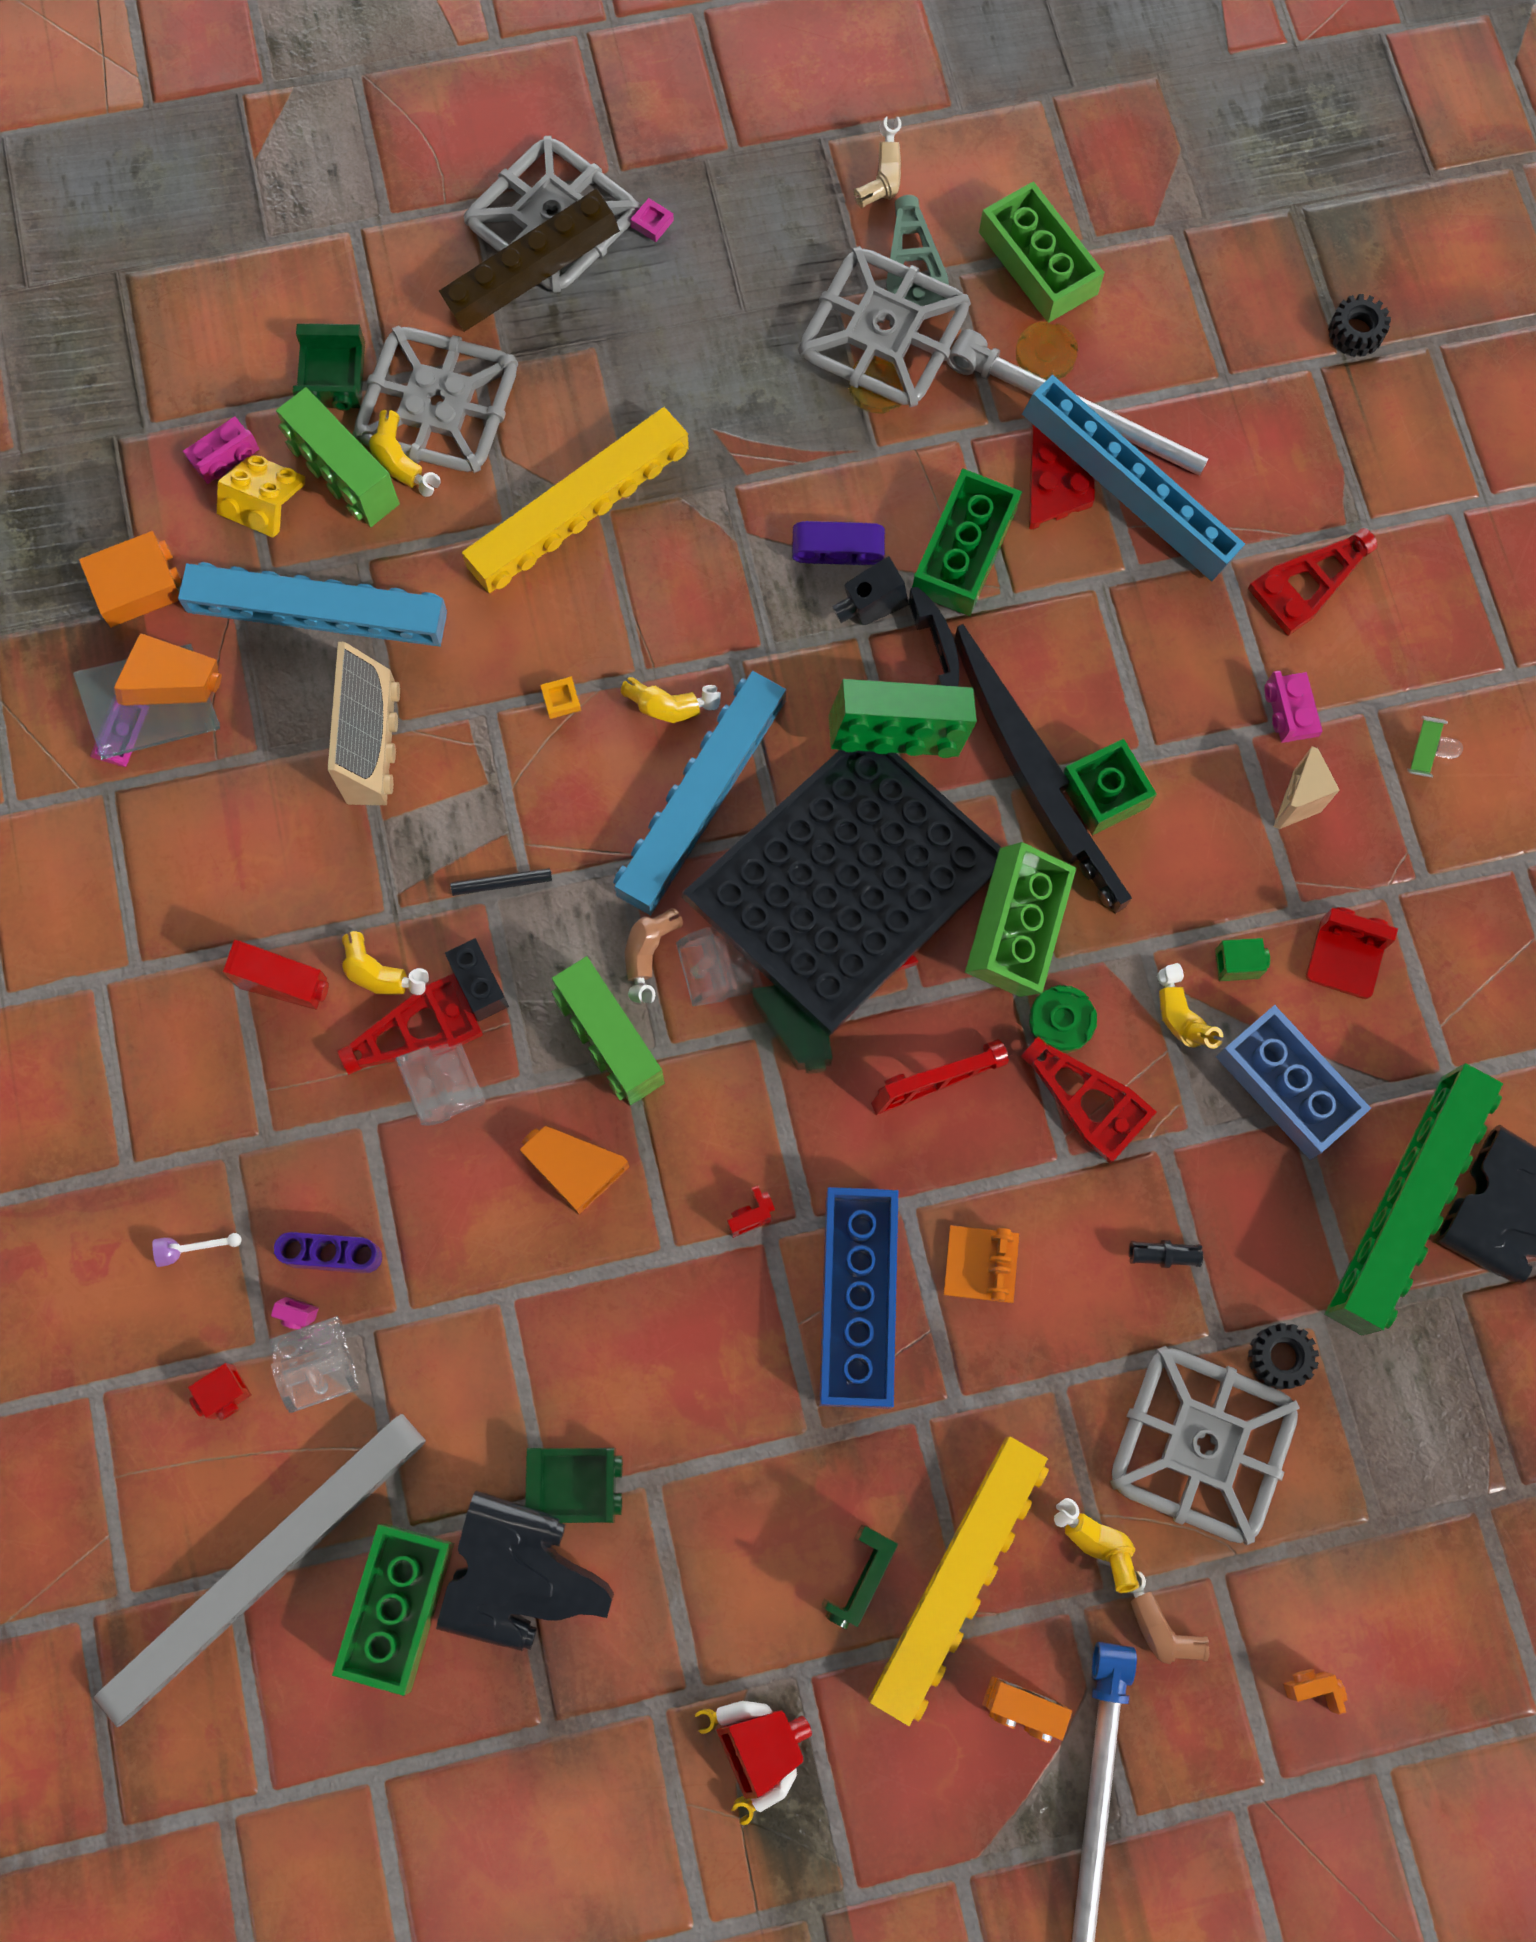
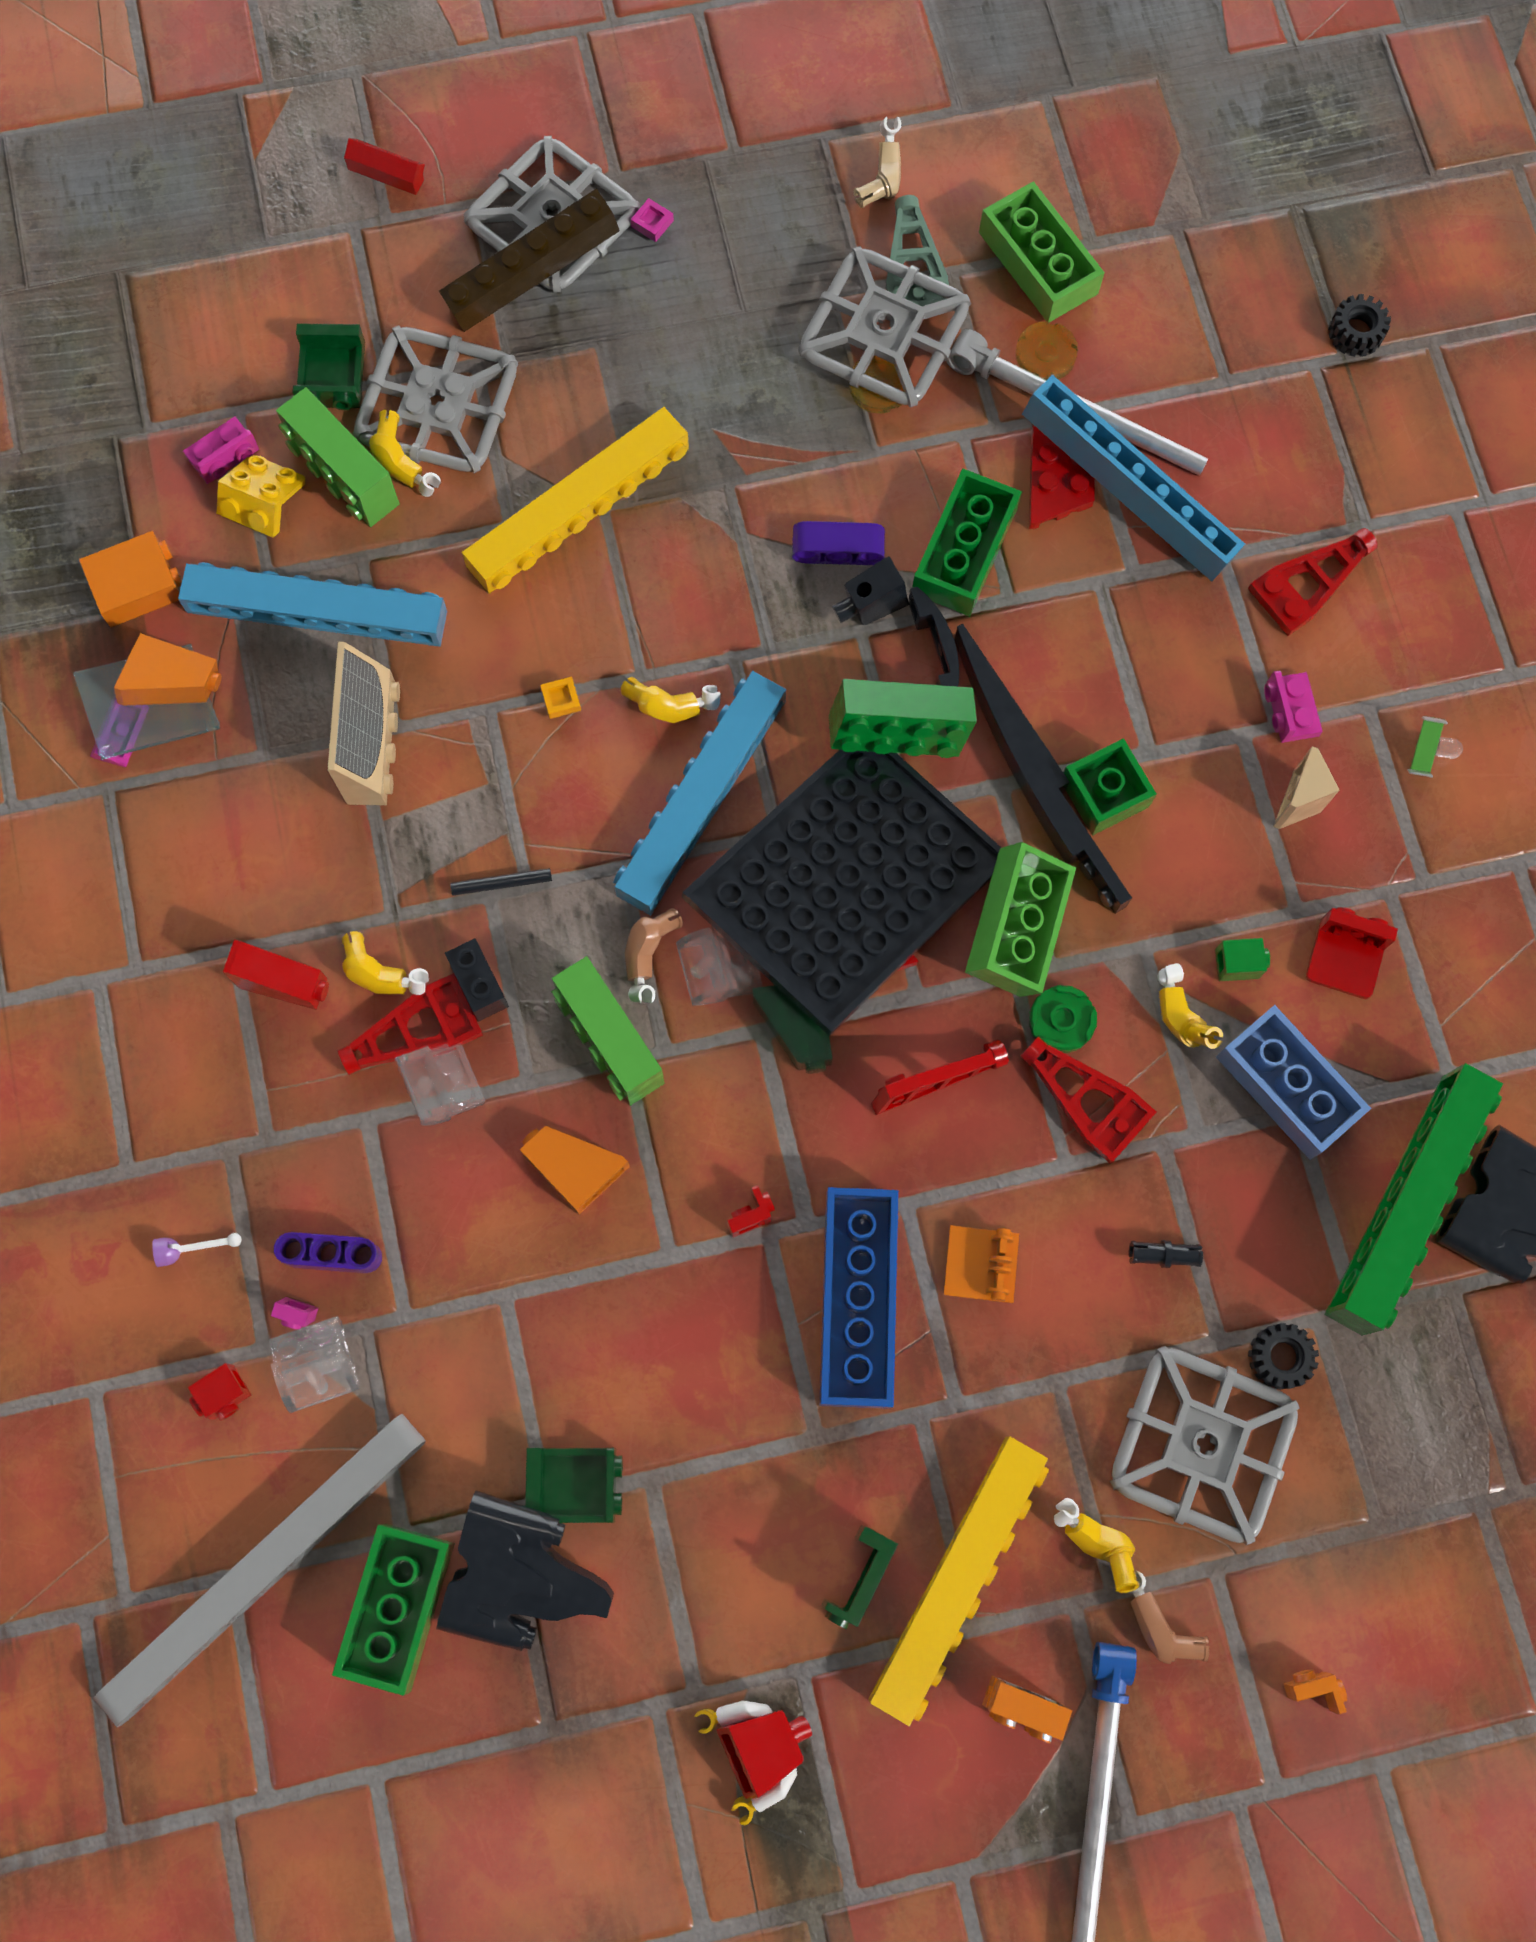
none -> red piece [344,138,425,195]

